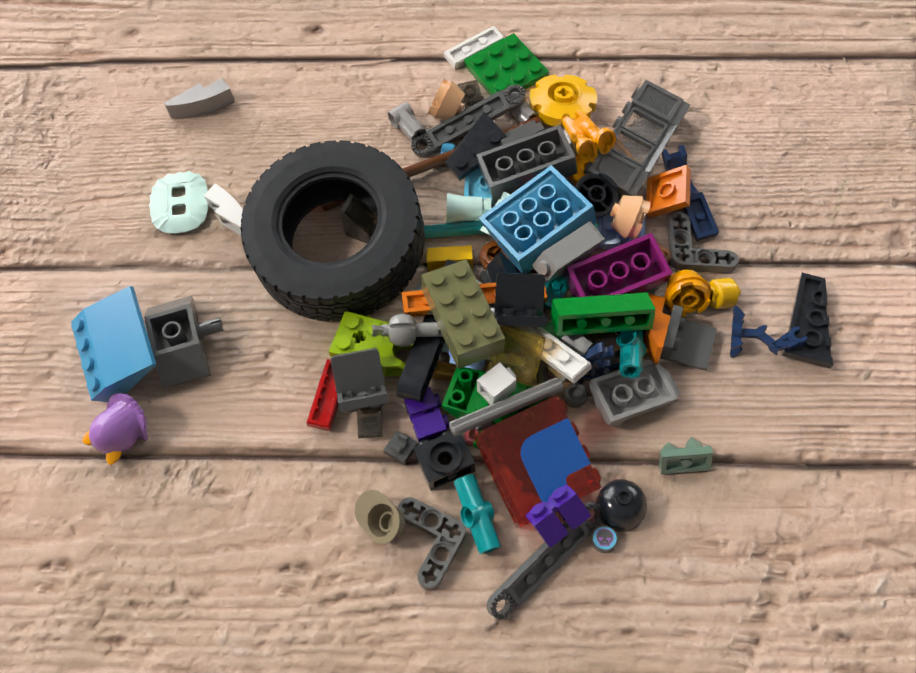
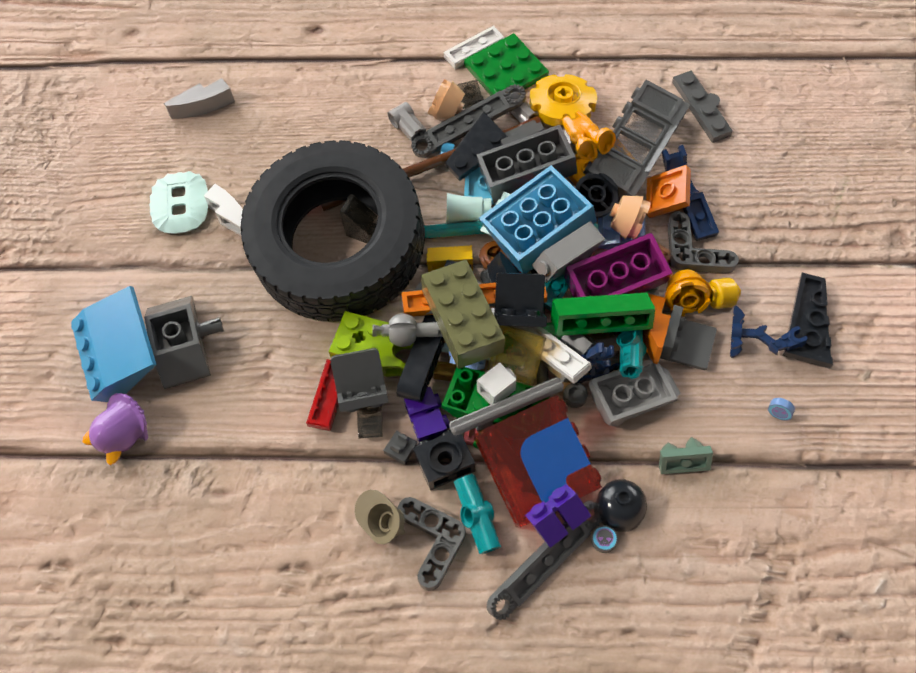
none -> dark grey hinge [672,70,732,143]
none -> medium blue tile [768,398,795,420]

